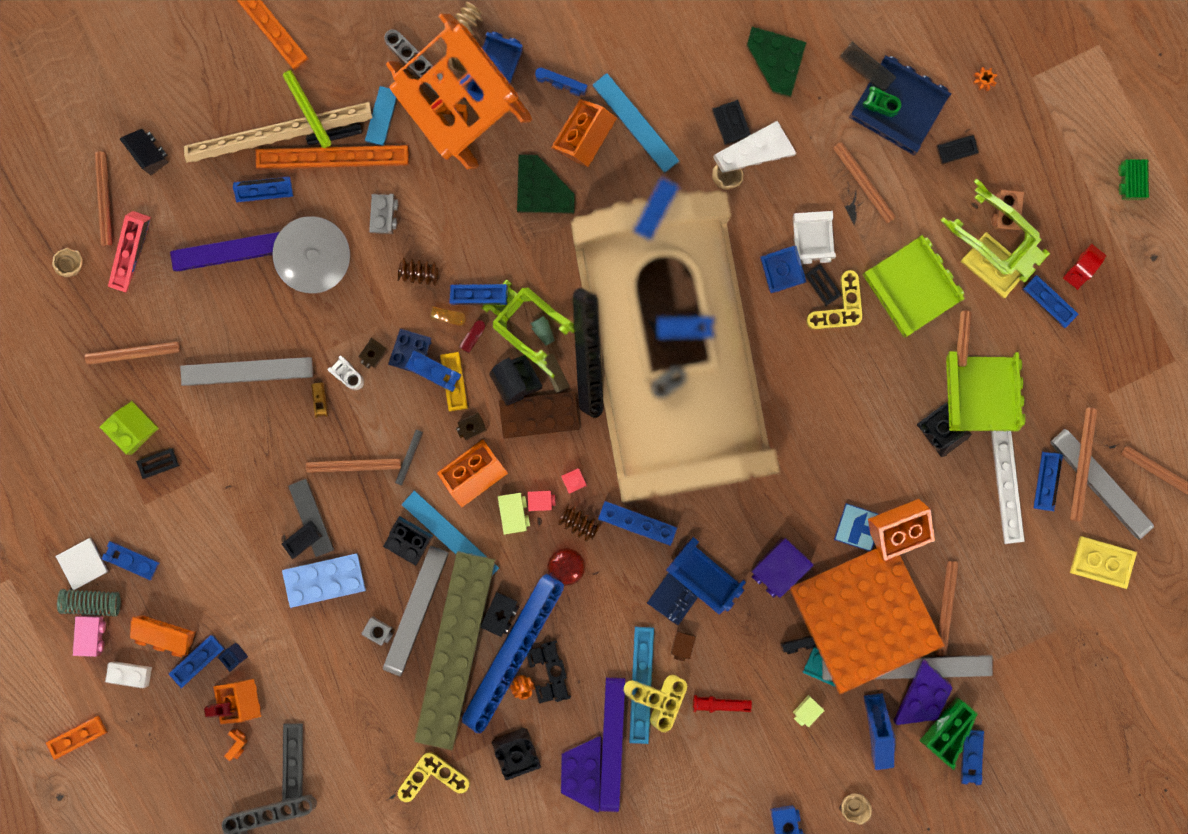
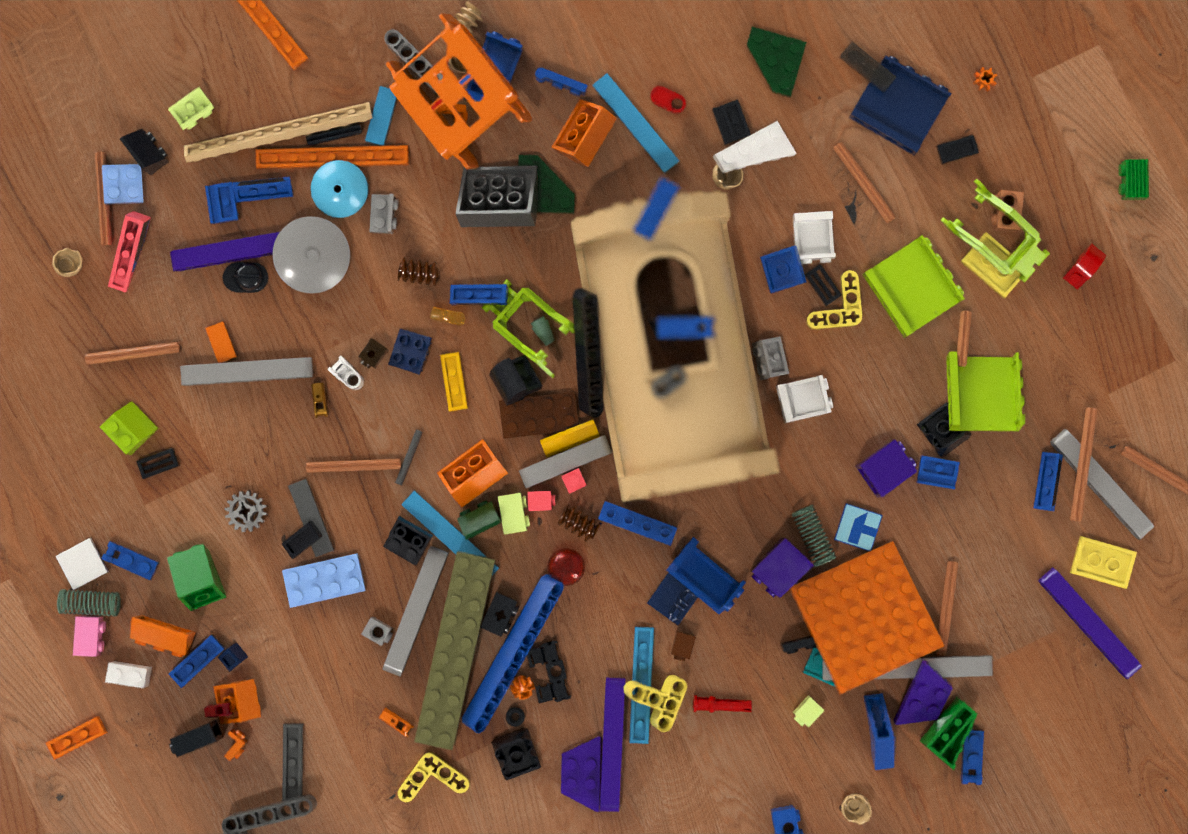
lime axle [283,70,331,148] -> none
blue plate [405,351,461,392] -> none
dark brown brick [456,413,487,440] -> none
dark red bar [459,320,485,353] -> none
dark tan slope [545,354,569,393] -> none
green piece [862,87,901,117] -> none
orange slope [868,499,935,561] -> none
white tile [991,431,1025,544] -> none
blue plate [1022,275,1078,328] -> none
none -> light blue plate [102,164,144,204]
none -> green slope [167,544,226,611]
none -> yellowish green bracket [168,87,214,130]
none -> black slope [169,719,224,757]
none -> blue plate [205,182,239,225]
none -> orange tile [205,322,238,363]
none -> black piece [222,262,268,293]
none -> light grey gear [225,491,268,532]
none -> medium azure dish [311,160,368,218]
none -> orange bar [379,707,414,737]
none -> dark grey slope [456,166,538,227]
none -> dark green slope [457,500,502,540]
none -> black plate [506,707,525,727]
none -> light grey beam [519,435,613,488]
none -> yellow tile [540,420,600,458]
none -> red piece [650,86,686,114]
none -> light grey bracket [752,336,789,380]
none -> white panel [776,375,833,423]
none -> sand green piece [791,505,837,567]
none -> dark purple slope [855,440,917,498]
none -> blue plate [916,455,960,490]
none -> dark purple beam [1038,567,1142,680]

